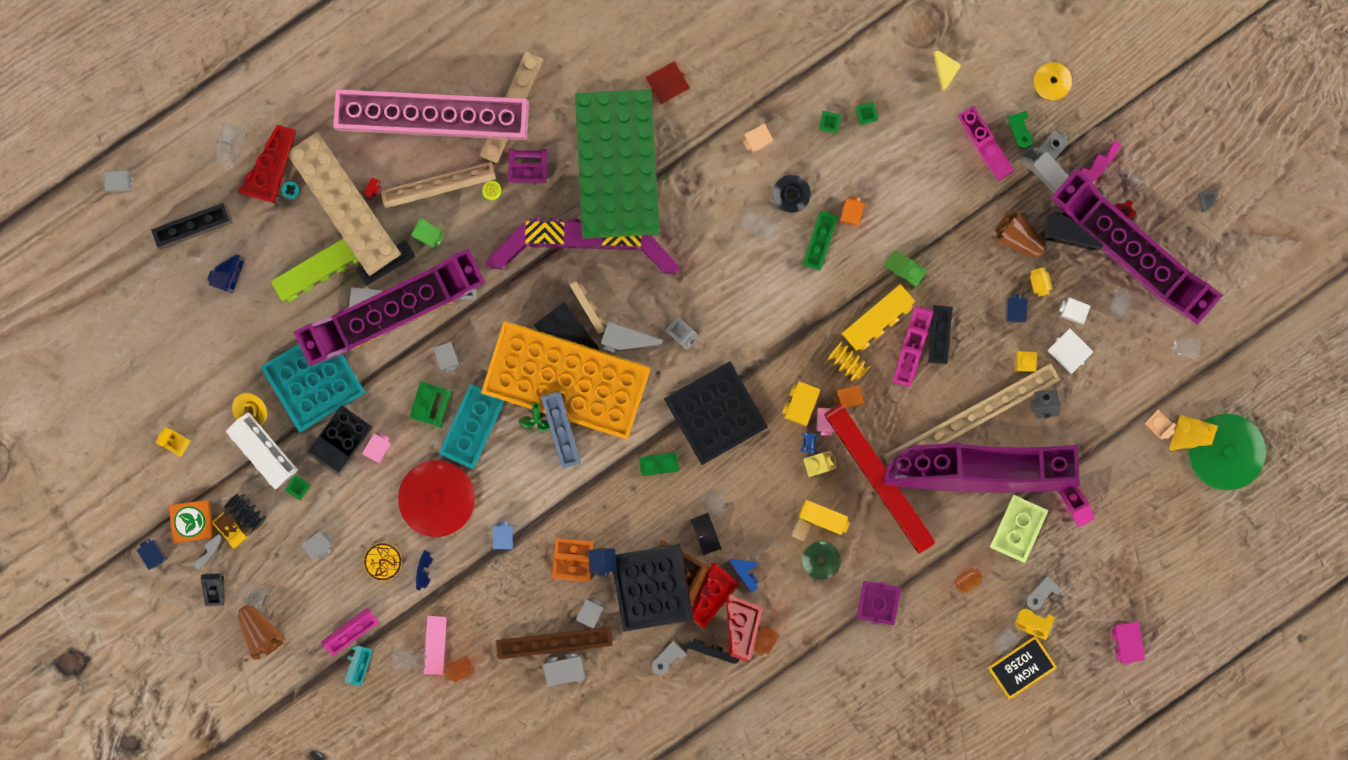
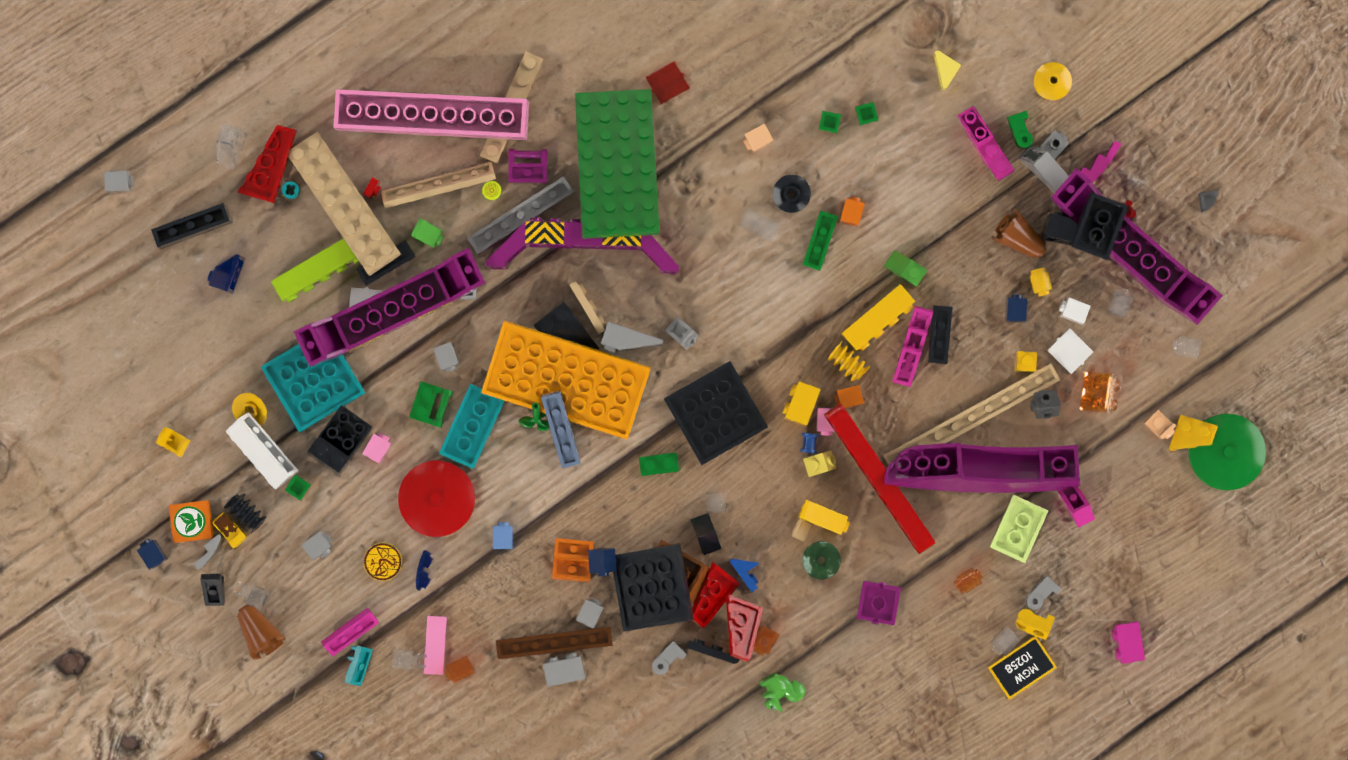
none -> light grey plate [467,176,574,254]
none -> bright green animal [759,673,805,712]
none -> black slope [1071,192,1128,260]
none -> clear orange plate [1080,372,1120,413]

